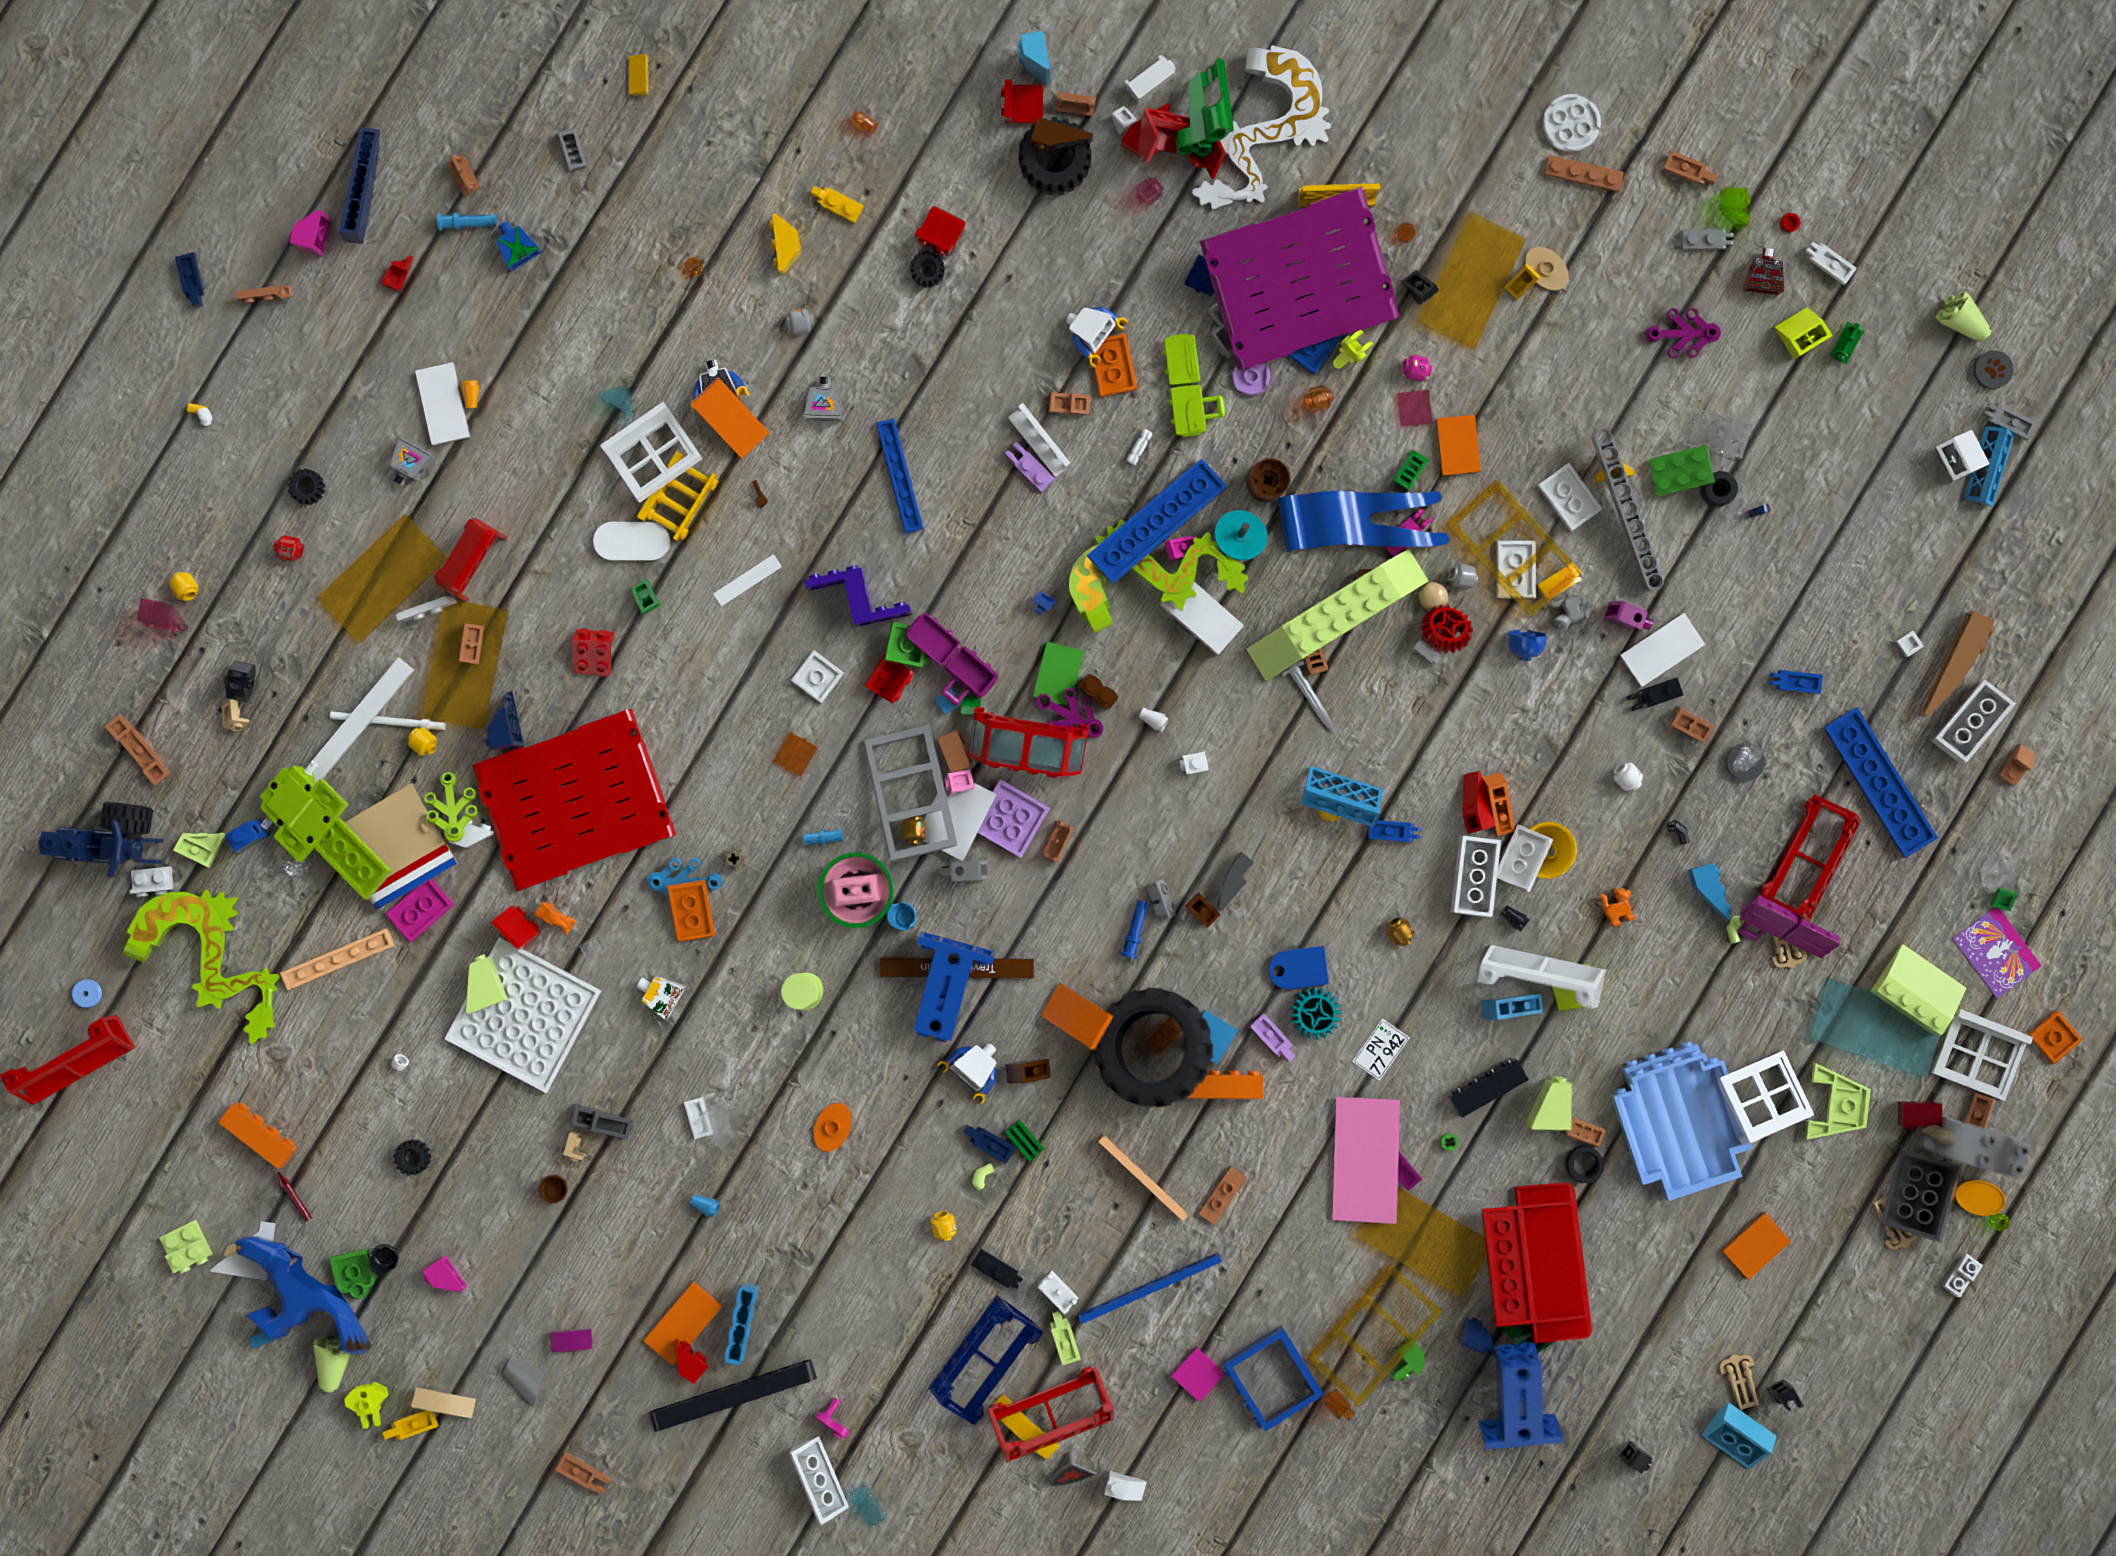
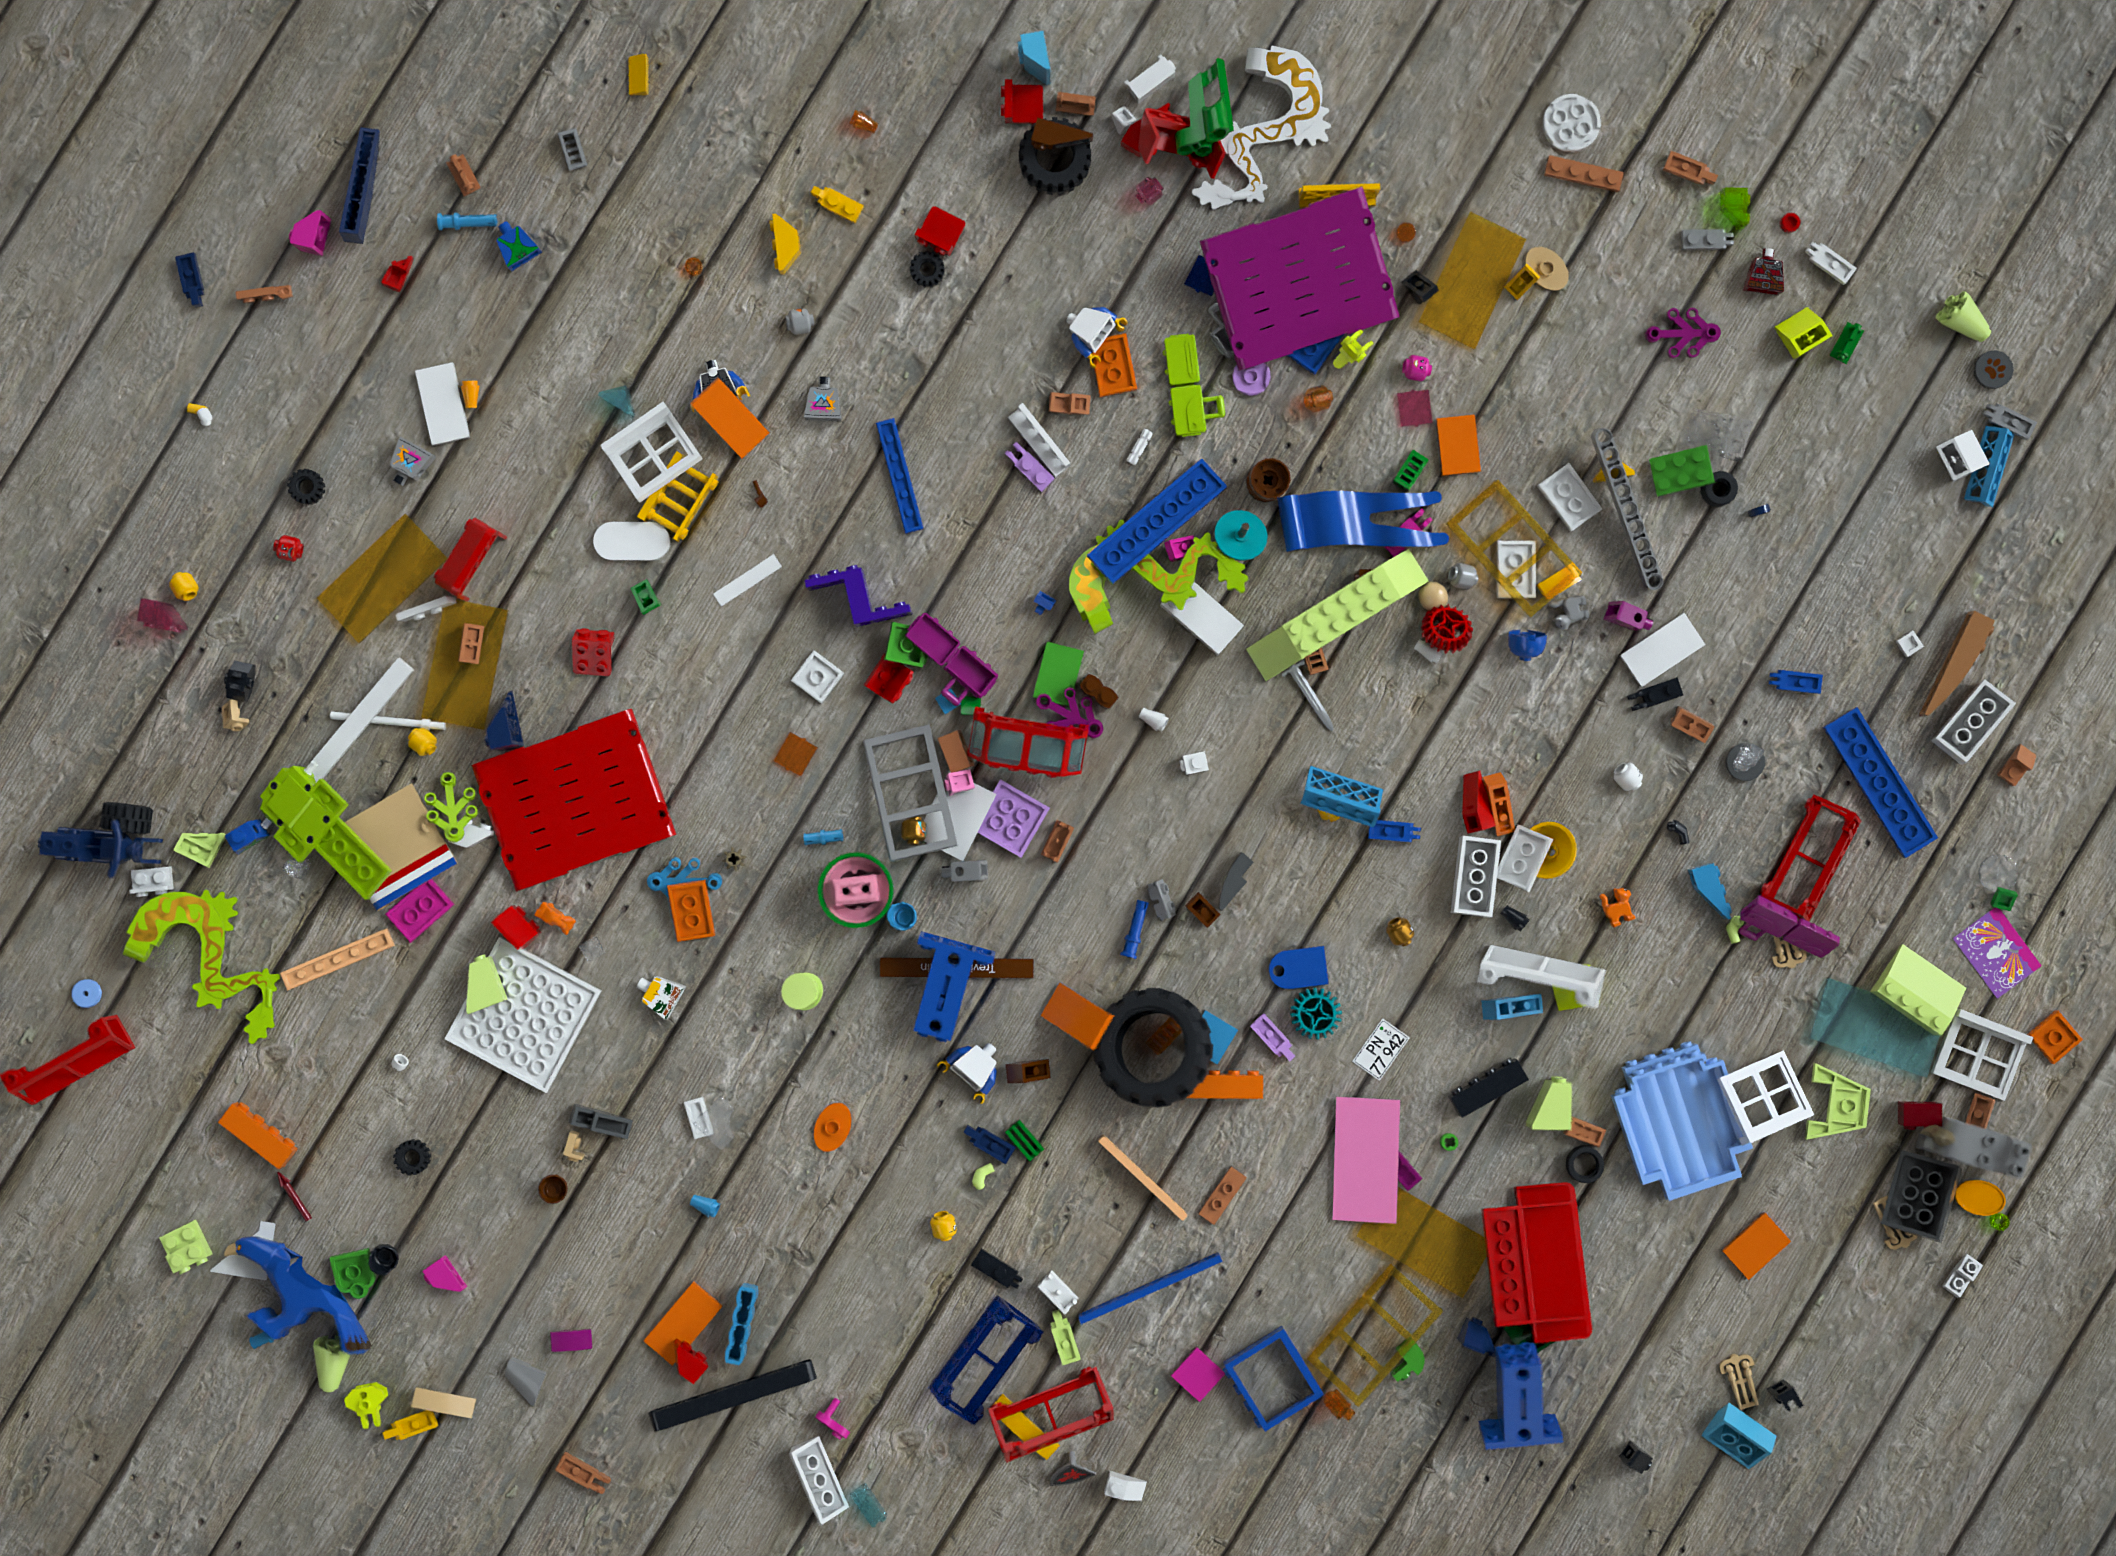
nougat slope [105,714,170,786] -> none

